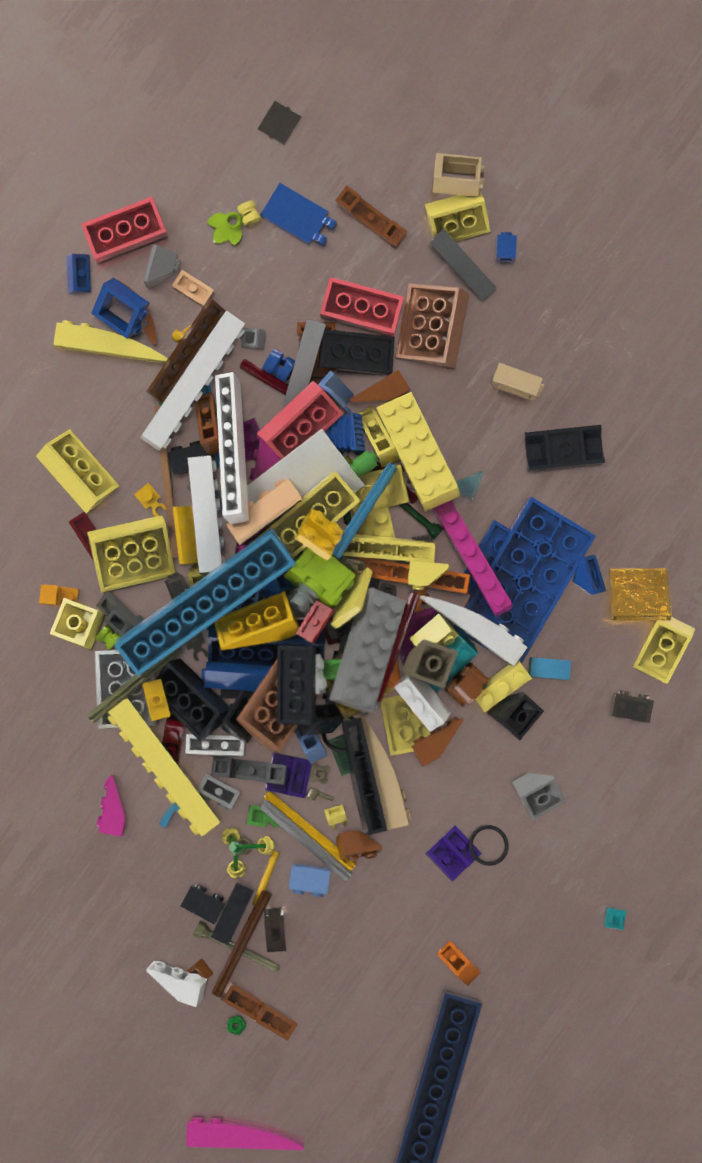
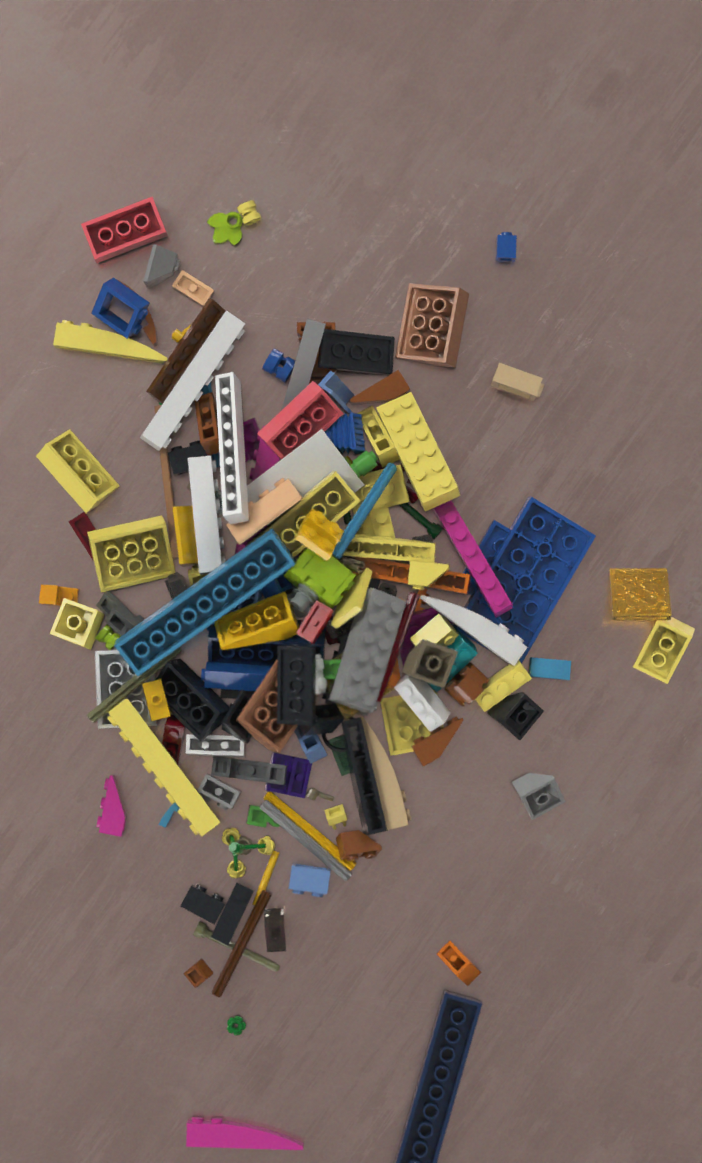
blue slope [66,254,91,294] -> none
yellow plate [134,483,166,516] -> none
white slope [146,961,207,1007] -> none
dark tan plate [185,632,208,661] -> none
dark orange slope [220,981,298,1041] -> none
dark red axle [240,359,288,395] -> none
light grey slope [241,328,266,350] -> none
clear smoke piece [258,101,301,145] -> none
blue tile [260,183,337,247] -> none
dark tan plate [309,763,330,784] -> none
coral brick [320,277,404,337] -> none
dark orange slope [335,185,407,247] -> none
light yellow slope [425,189,491,242] -> none
dark purple slope [425,826,482,882] -> none
dark grey slope [429,229,497,301] -> none
tan window [432,153,485,197] -> none
clear light blue slope [456,471,483,501] -> none
black tyre [469,825,509,866] -> none
black piece [525,425,605,471] -> none
blue slope [572,554,606,595] -> none
teal tile [604,907,627,930] -> none
clear smoke brick [610,690,654,723] -> none

